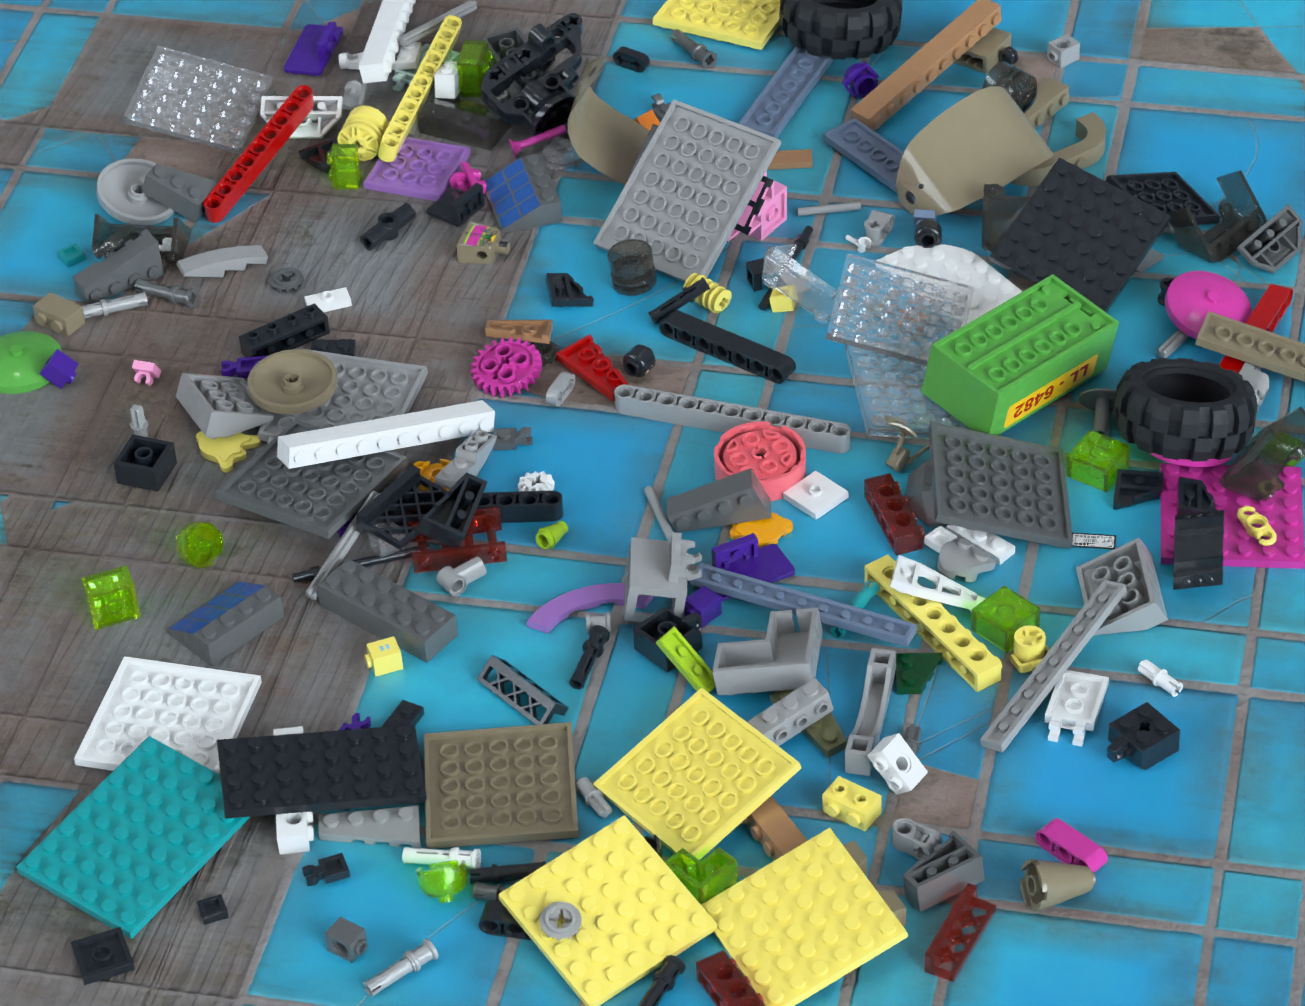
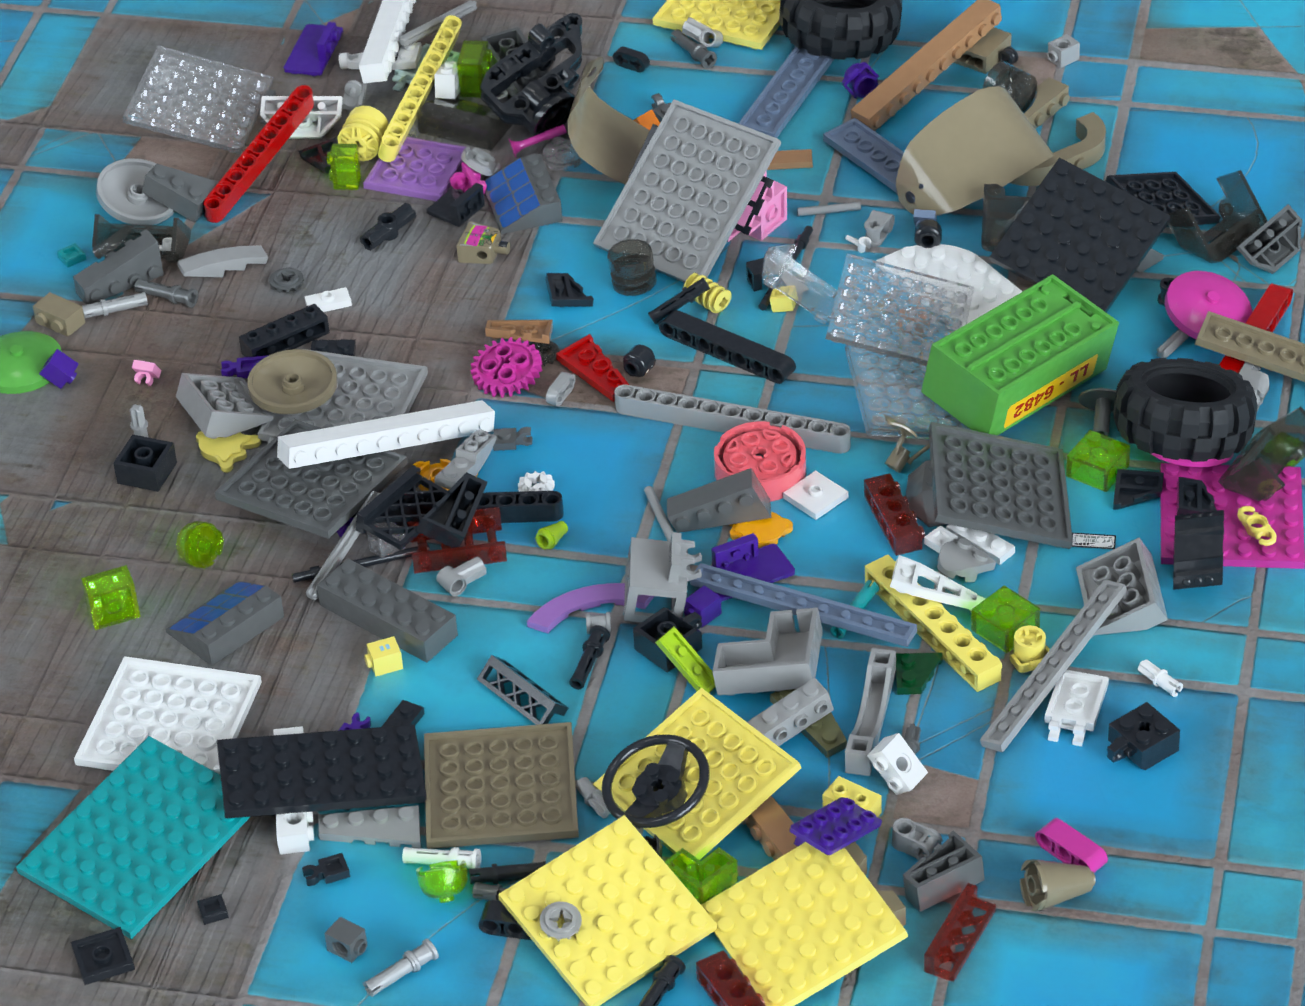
none -> light grey tile [461,147,501,176]
none -> black piece [602,735,710,829]
none -> light grey piece [682,17,723,48]
none -> dark purple bracket [789,797,882,855]

